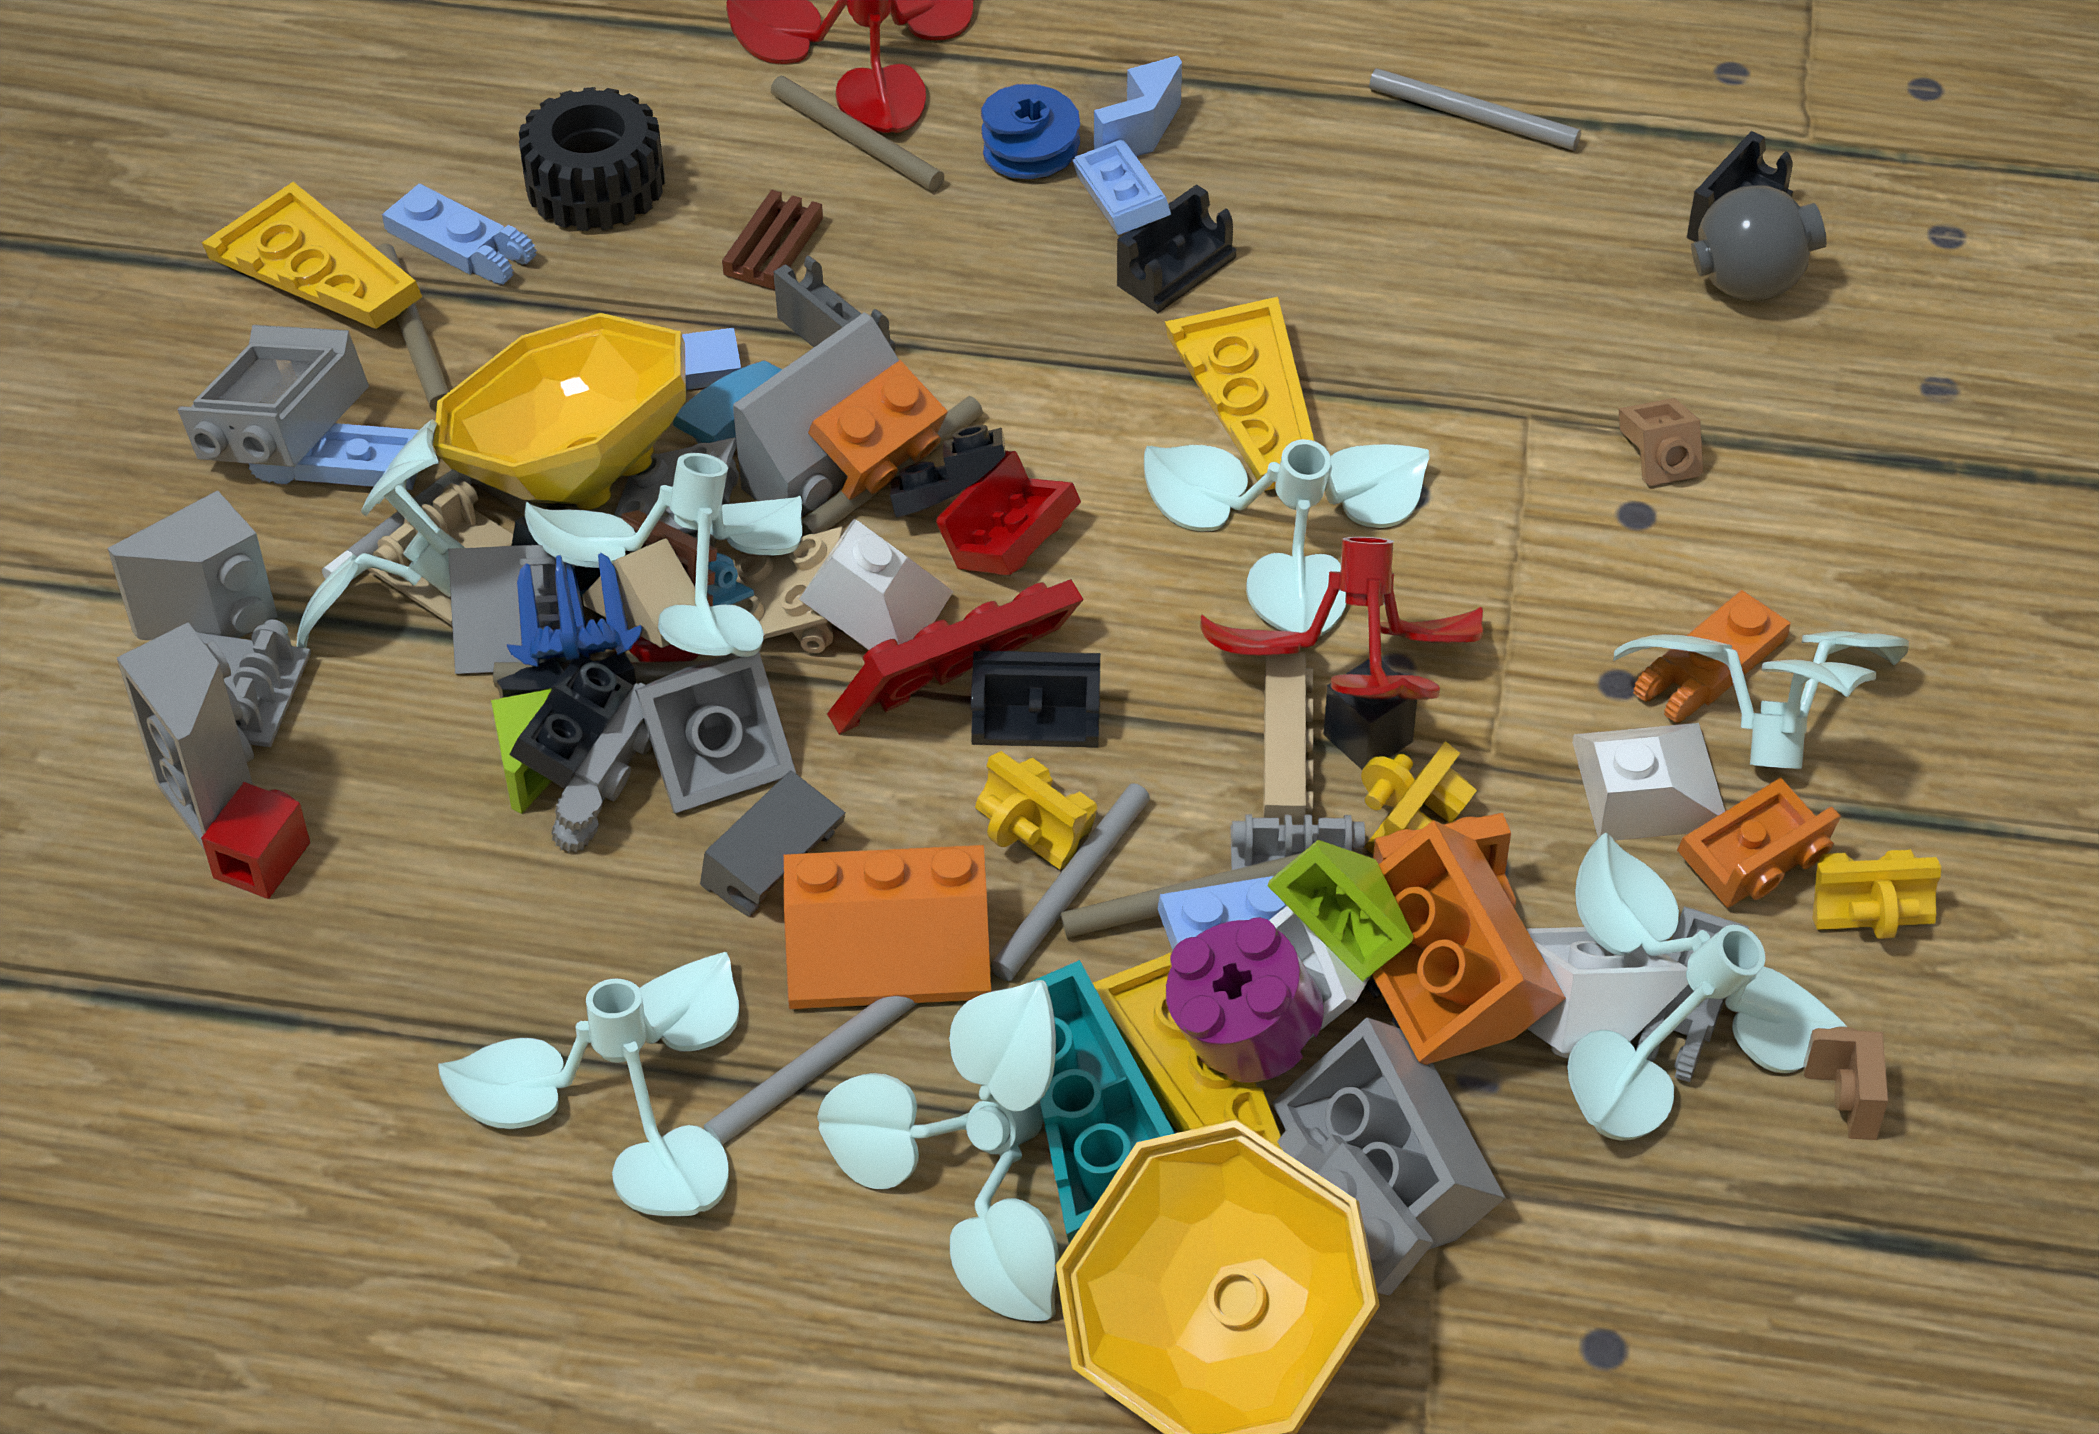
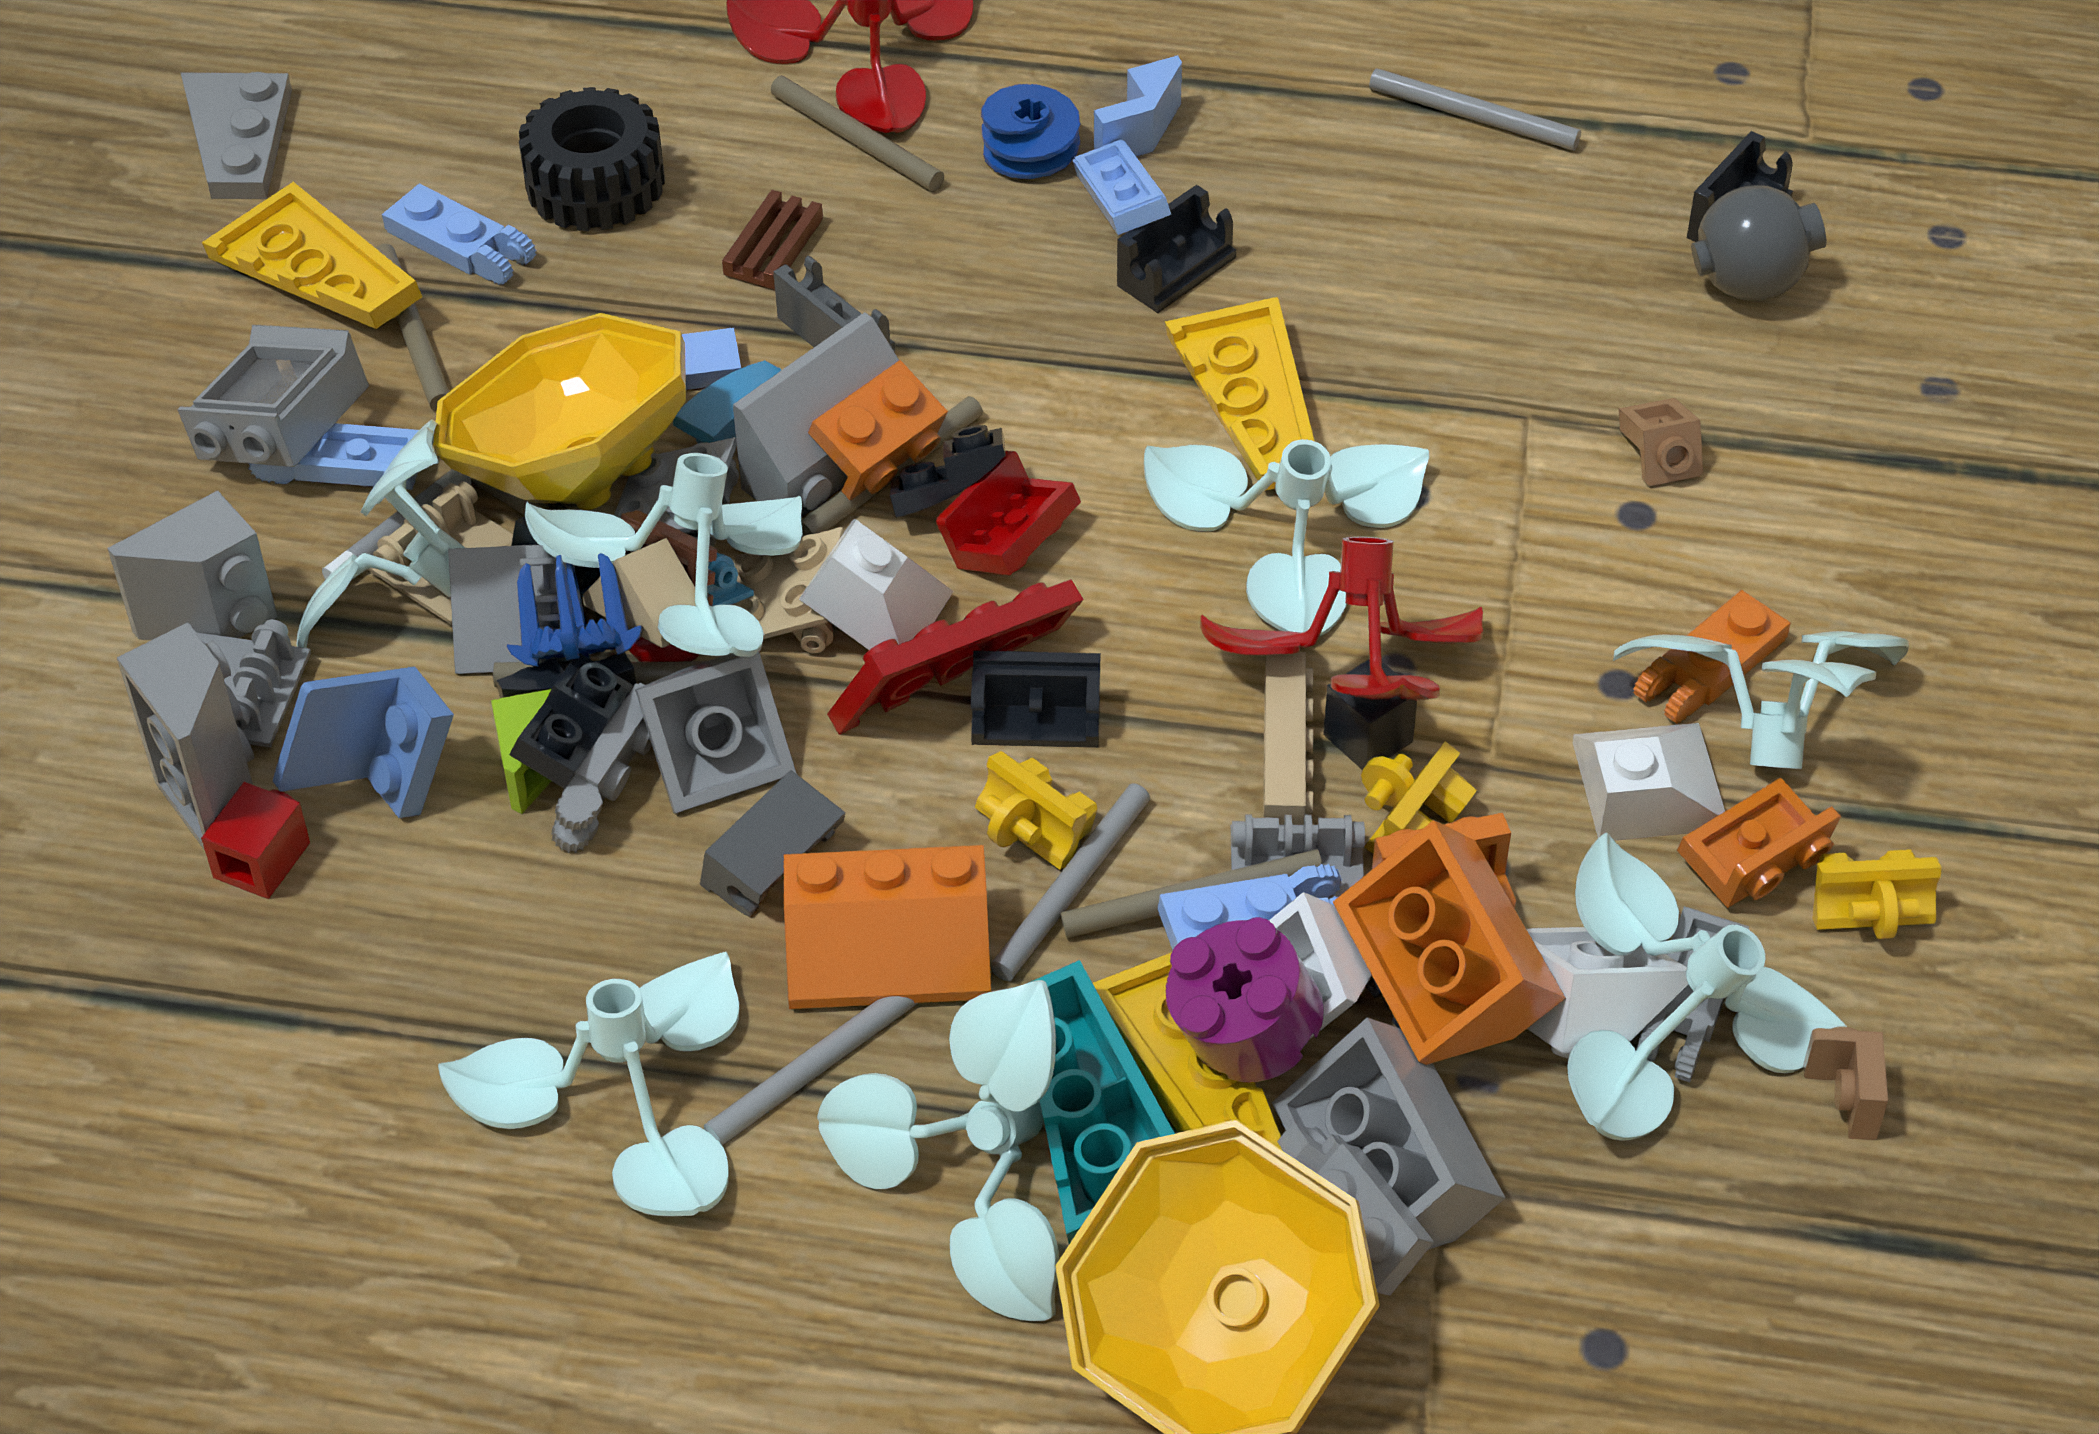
lime slope [1267,840,1414,982] -> none
none -> light grey wing [181,72,292,199]
none -> medium blue bracket [273,667,454,818]

